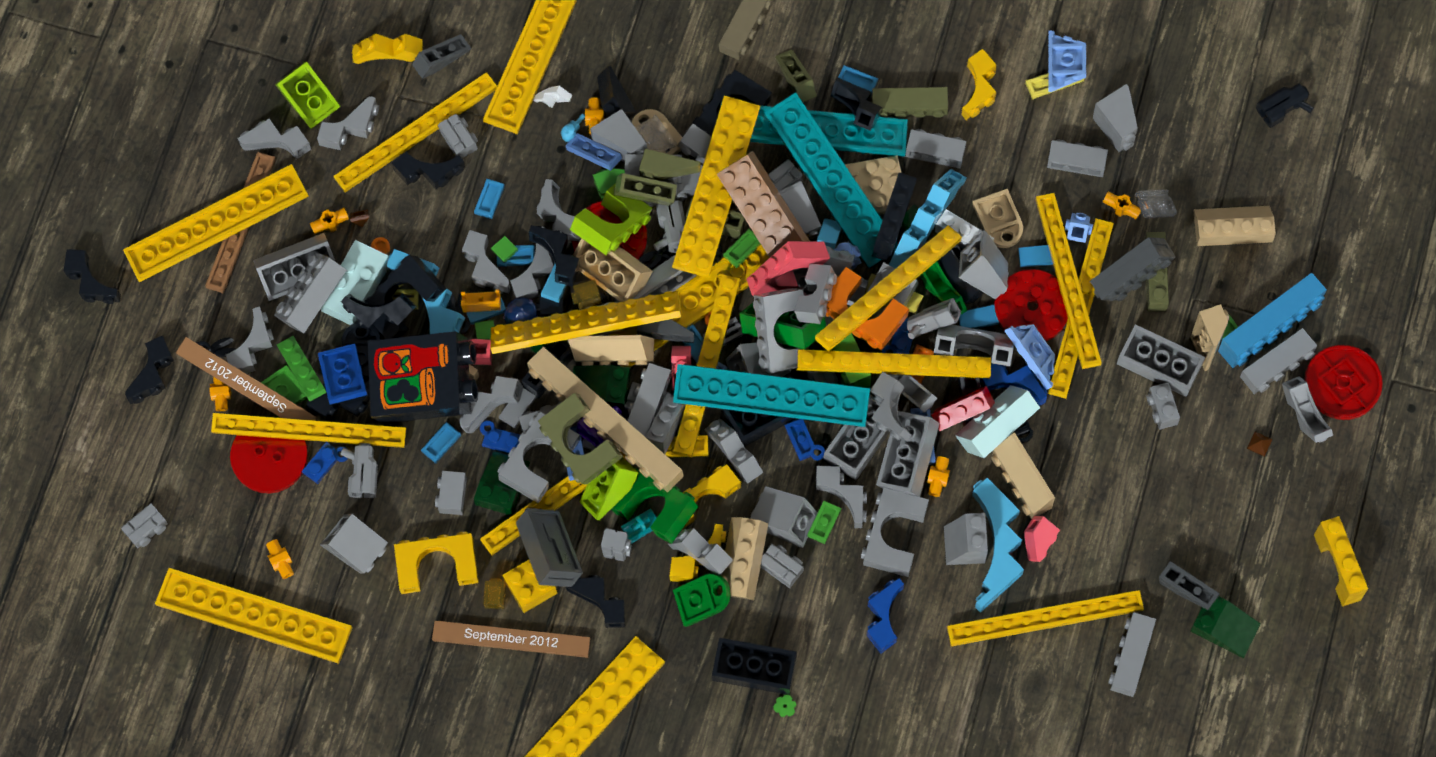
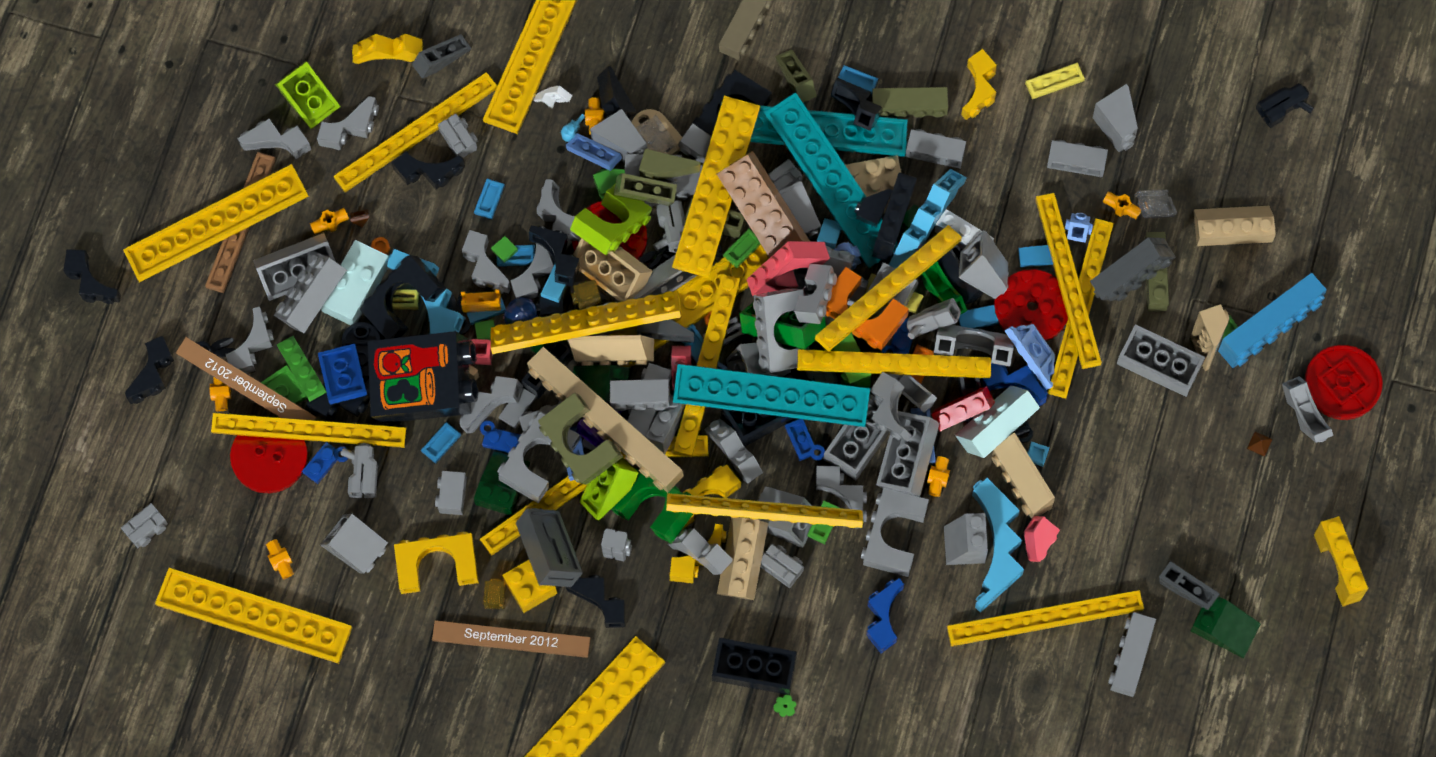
black arch [340,293,417,328] -> none
teal hips [621,509,656,544] -> none
green plate [673,574,731,627] -> none
tan plate [972,189,1023,248] -> none
light blue wing [1048,31,1086,92] -> none
light grey brick [1146,382,1180,430] -> none
light grey brick [1240,328,1317,394] -> none
none -> light grey brick [610,379,670,411]
none -> yellow plate [666,493,863,528]
none -> black slope [854,189,893,228]
none -> medium azure tile [1027,441,1050,467]

